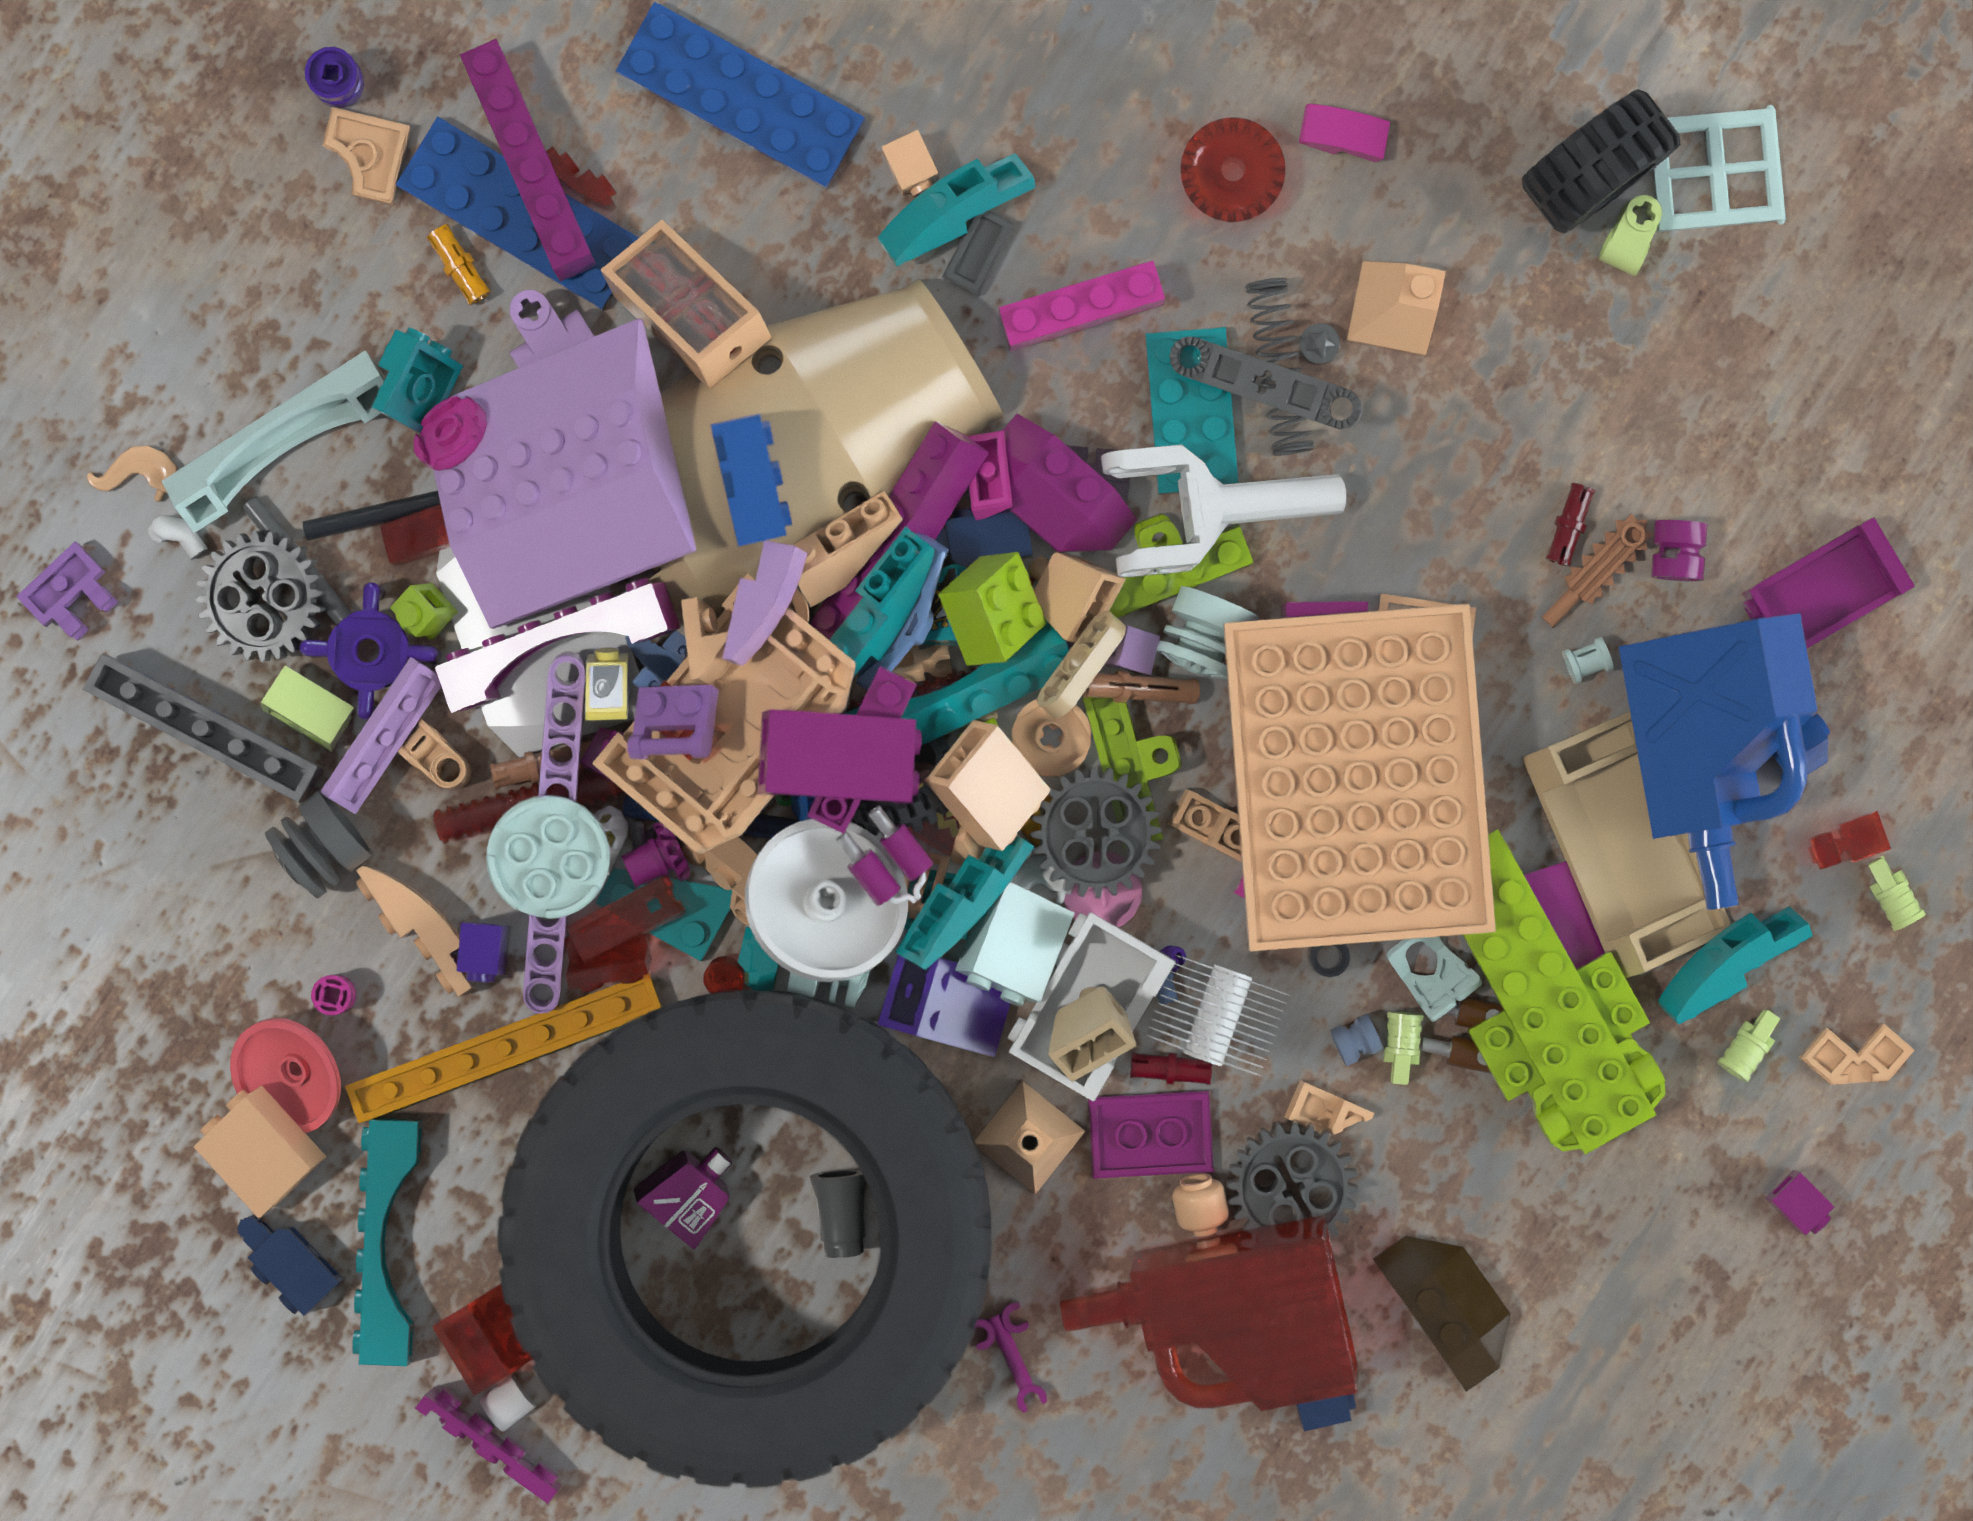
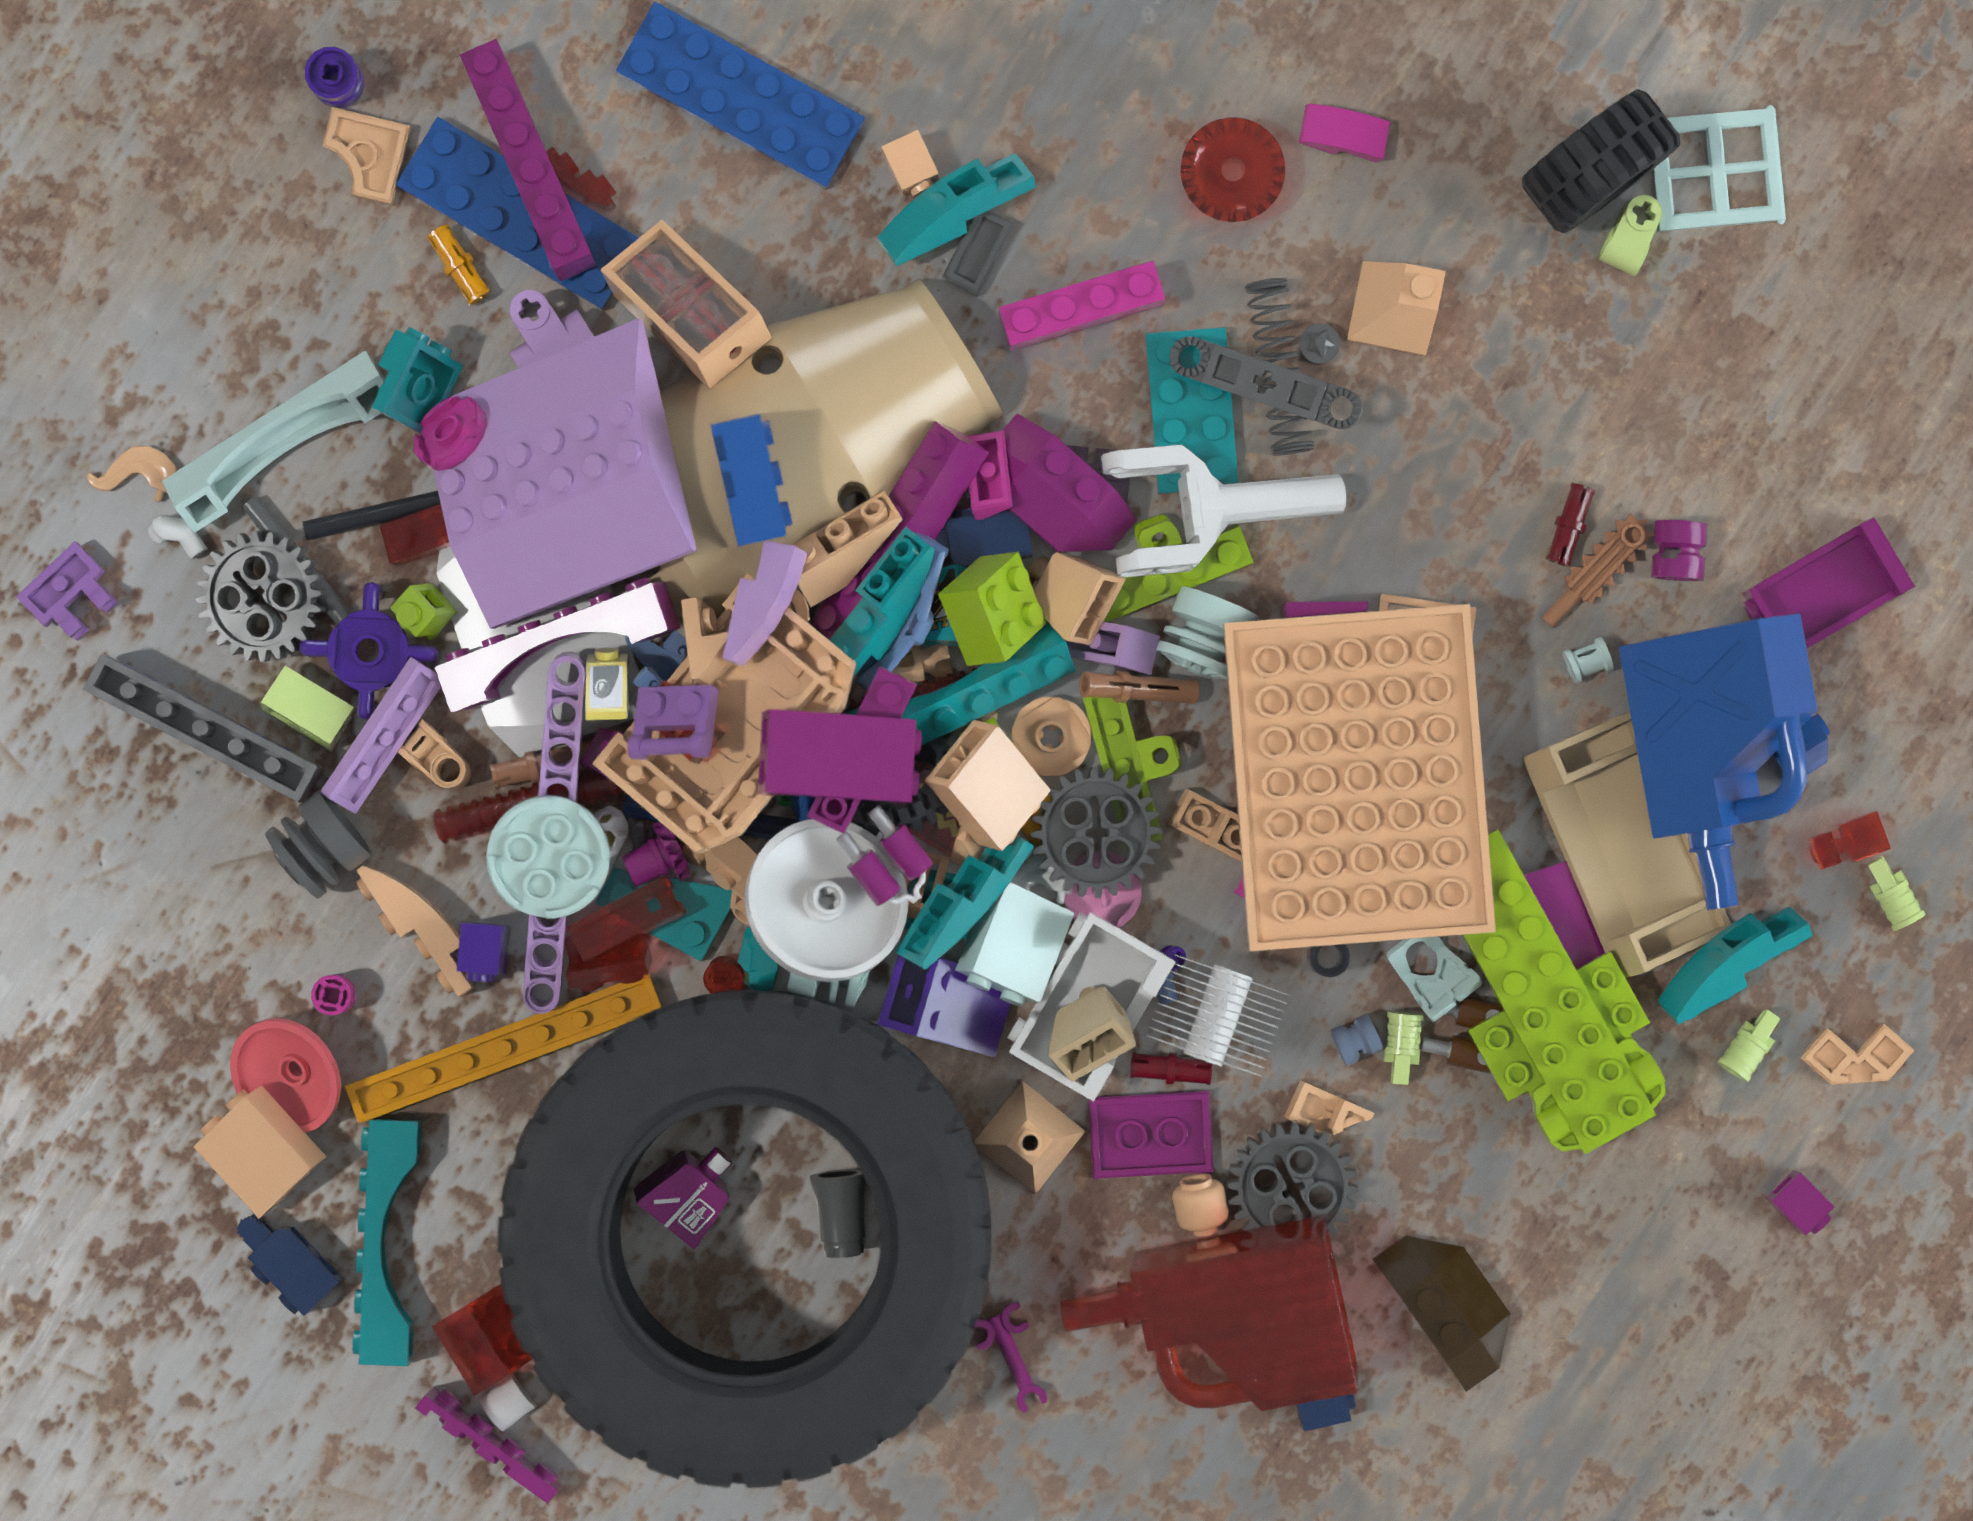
tan beam [1037,611,1126,718] -> none

